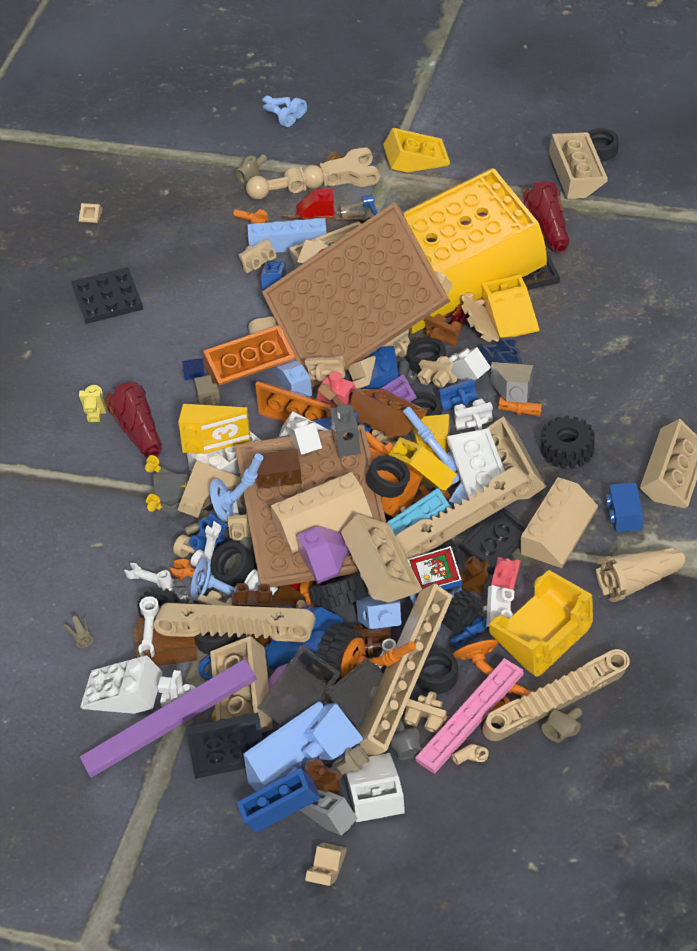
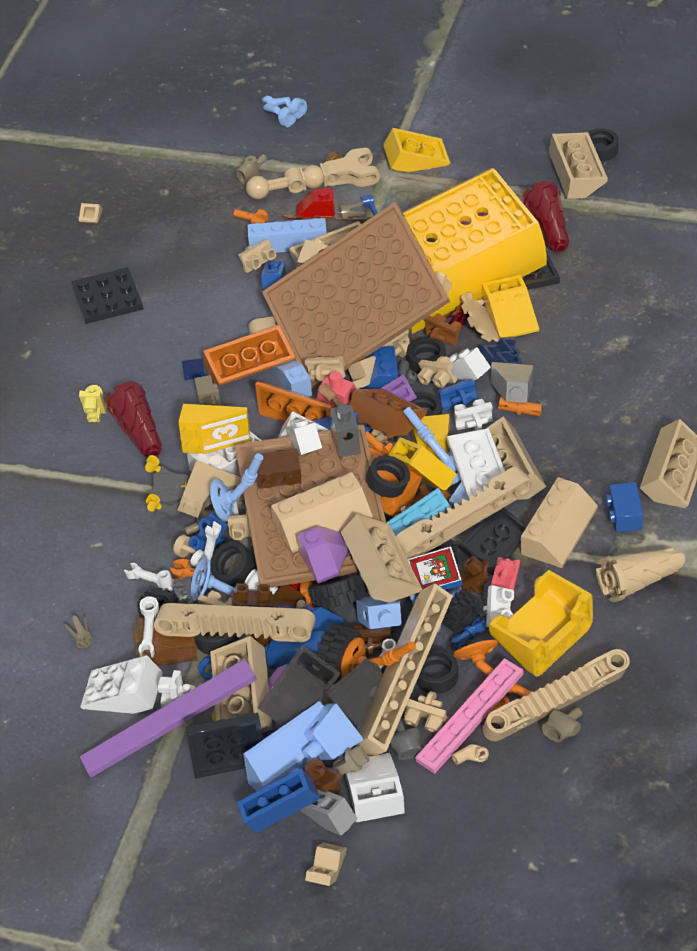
black tyre [541,416,595,469] -> none

